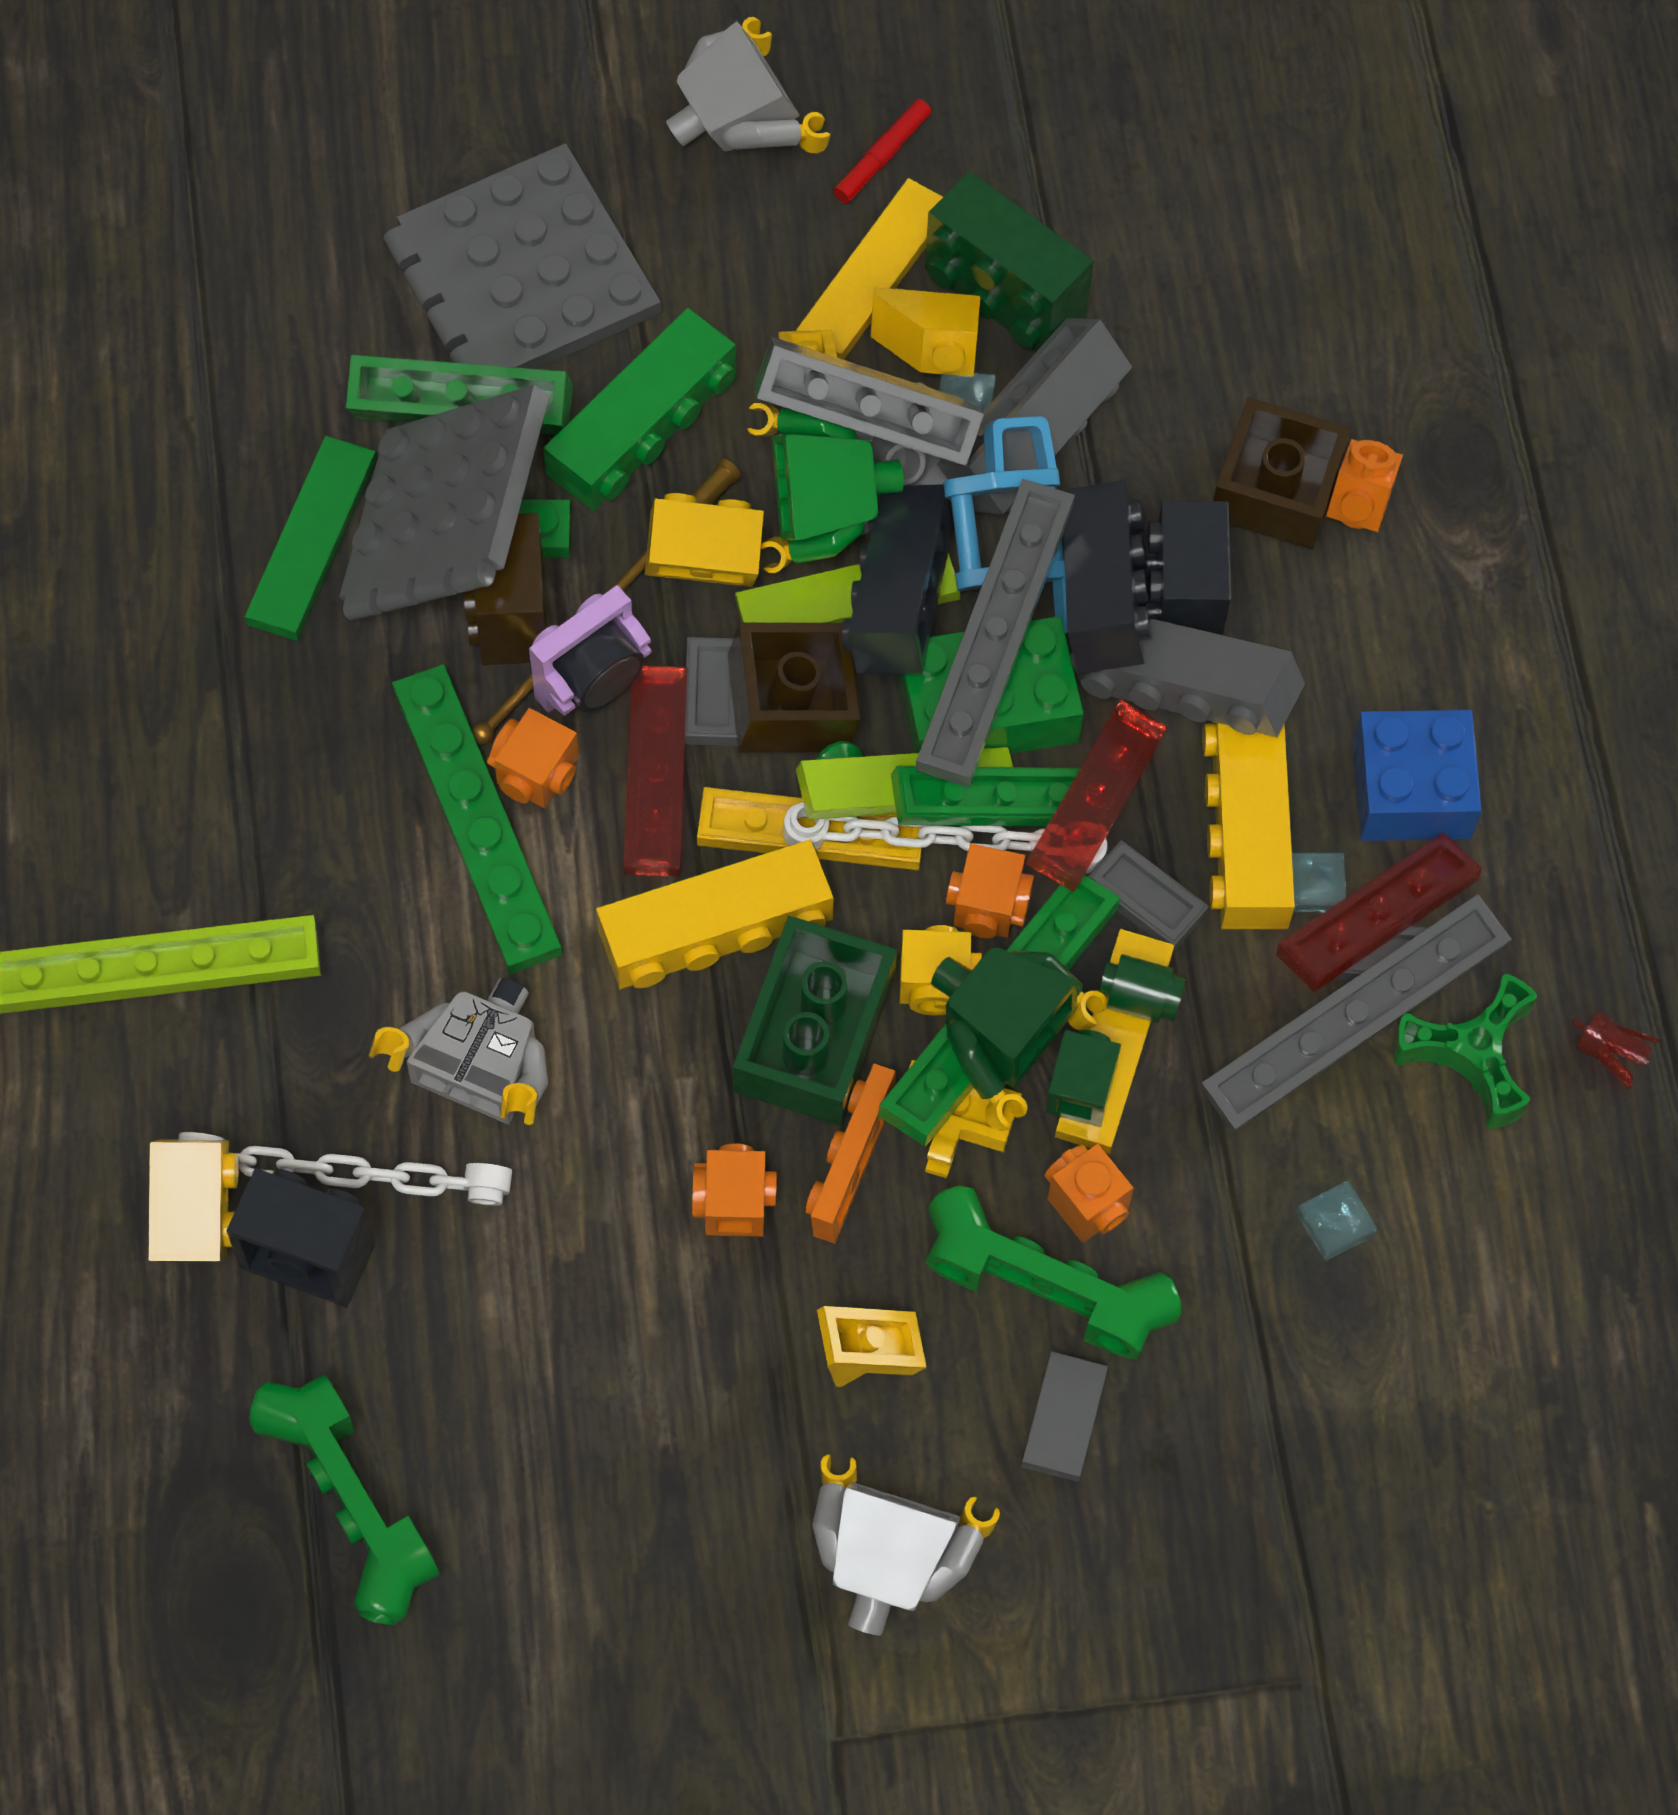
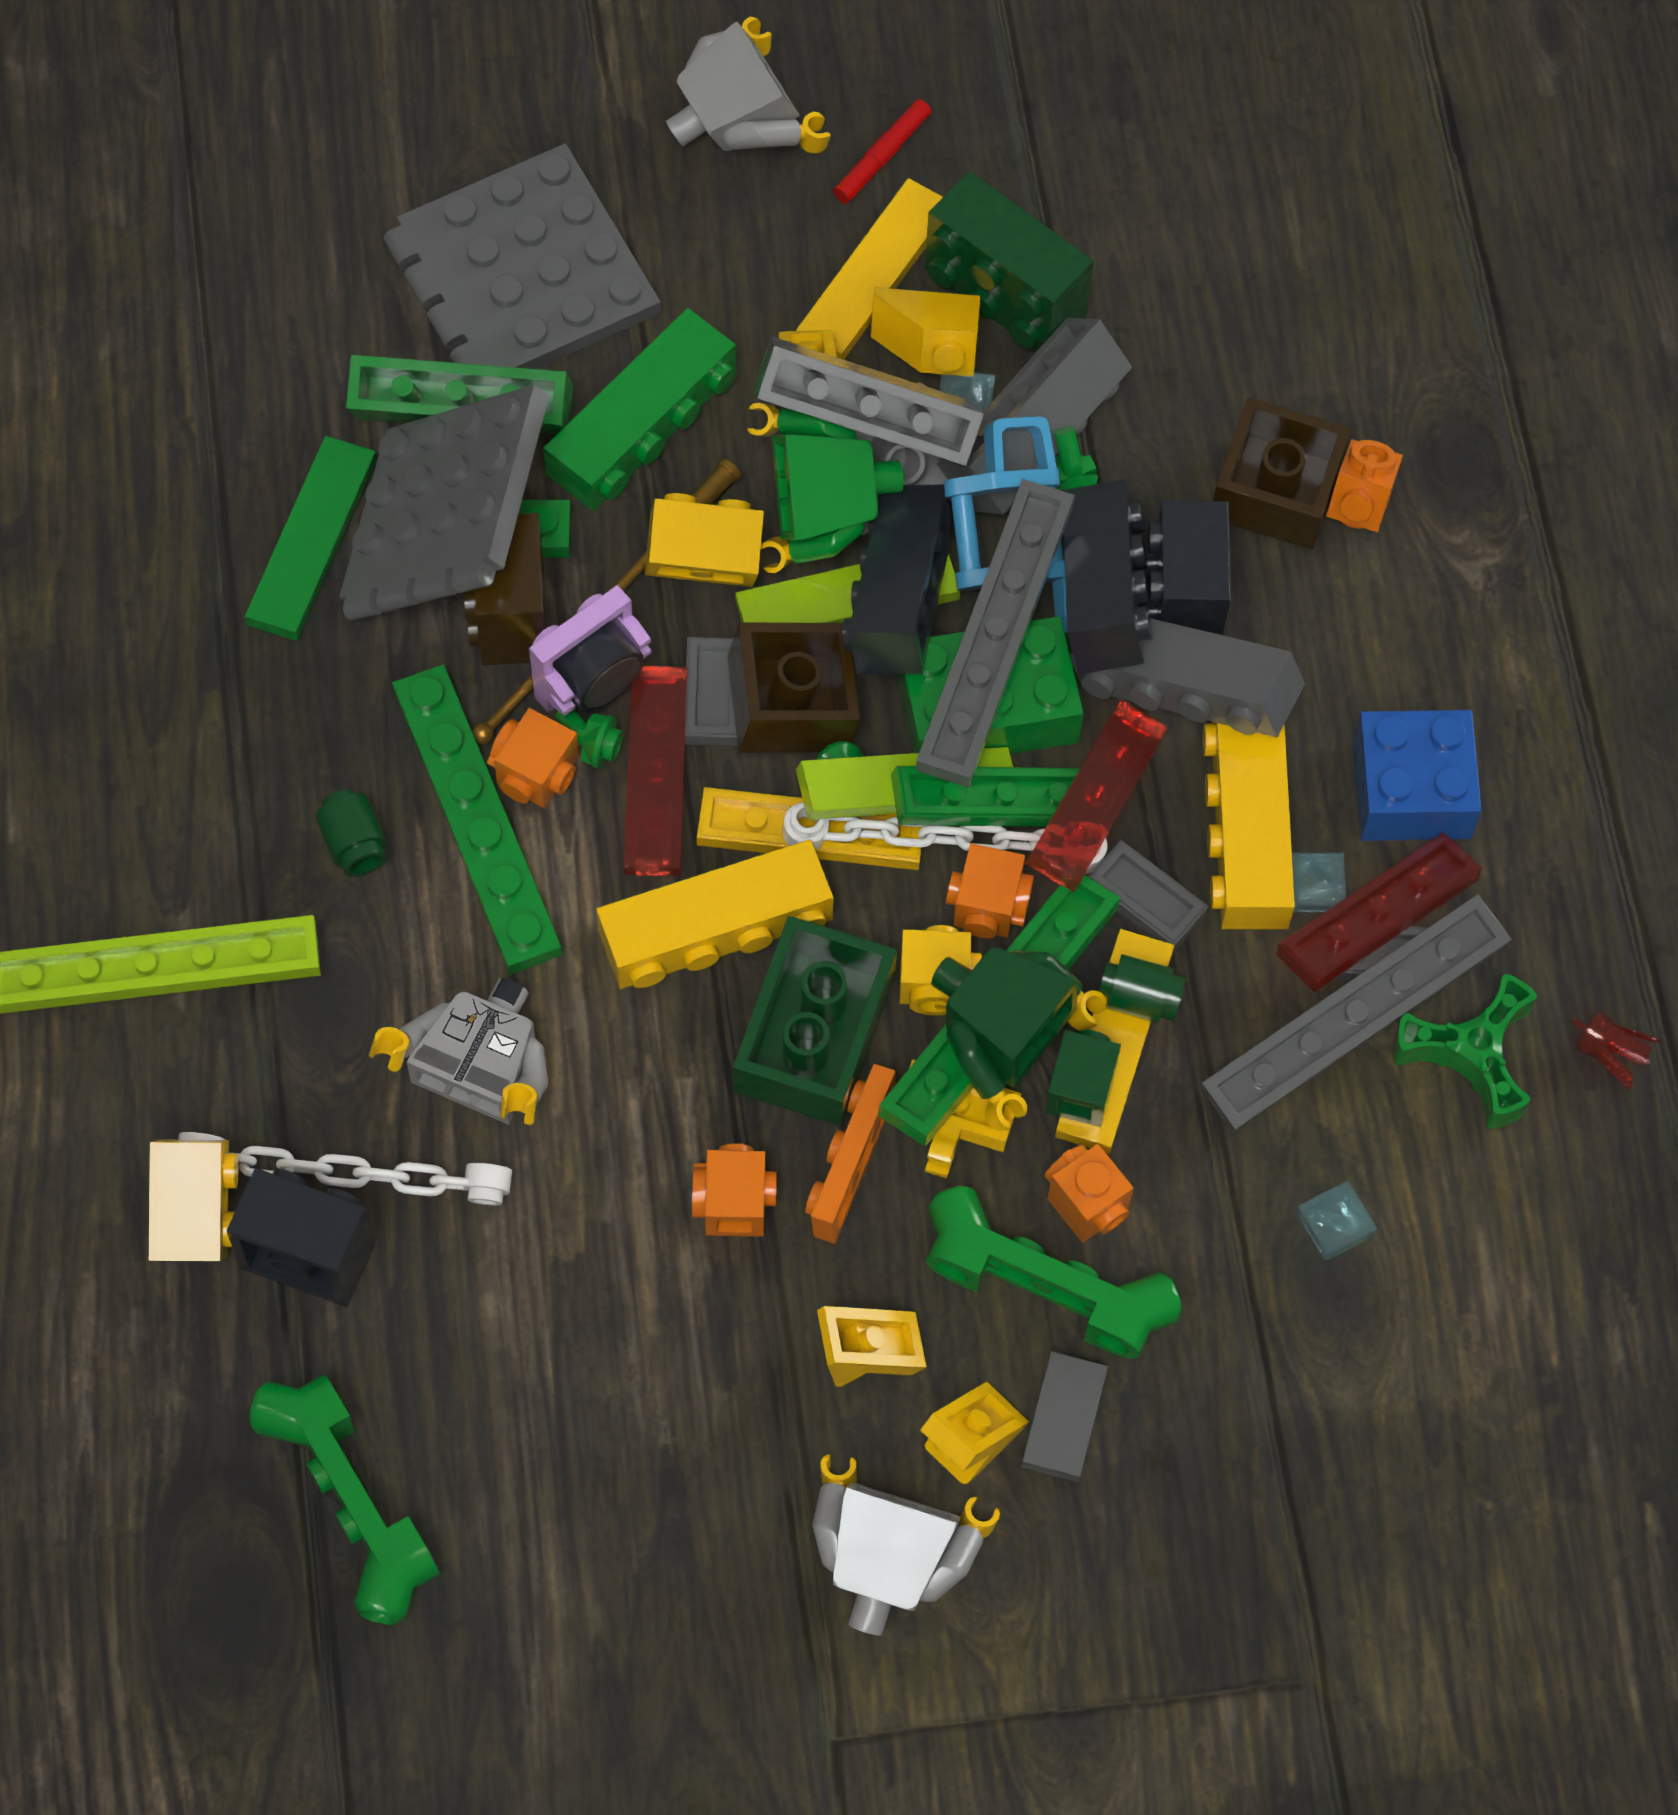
none -> dark green brick [315,790,387,877]
none -> green plate [555,709,623,769]
none -> yellow slope [920,1382,1029,1484]
none -> green plate [1054,426,1098,490]

